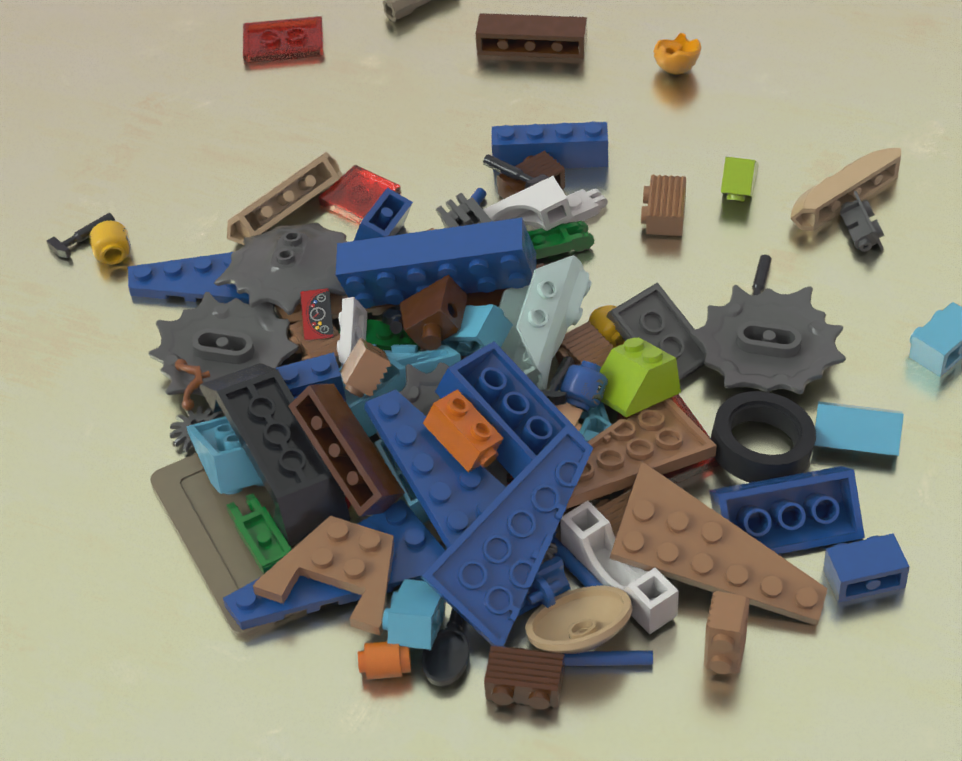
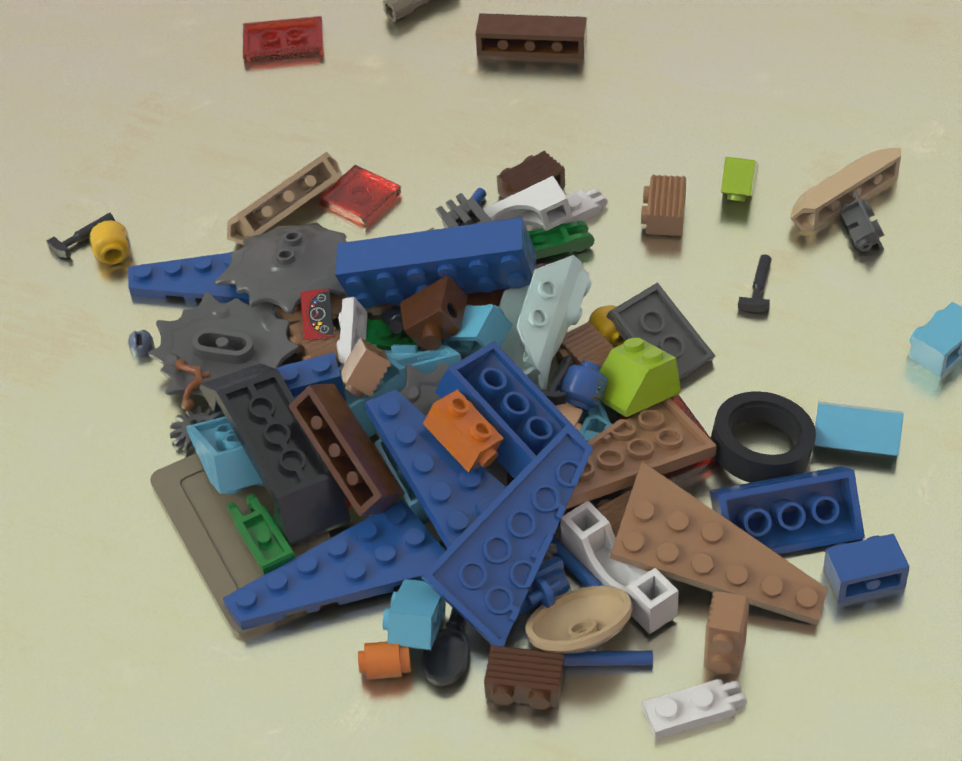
medium nougat wing [253,516,395,636] -> none
blue brick [354,187,413,241] -> none
black piece [483,154,549,189] -> none
blue slope [491,121,608,172] -> none
light orange hair [653,33,701,75] -> none
dark grey piece [690,285,846,394] -> none
none -> sand blue hinge [128,330,155,357]
none -> white hinge [642,679,747,740]

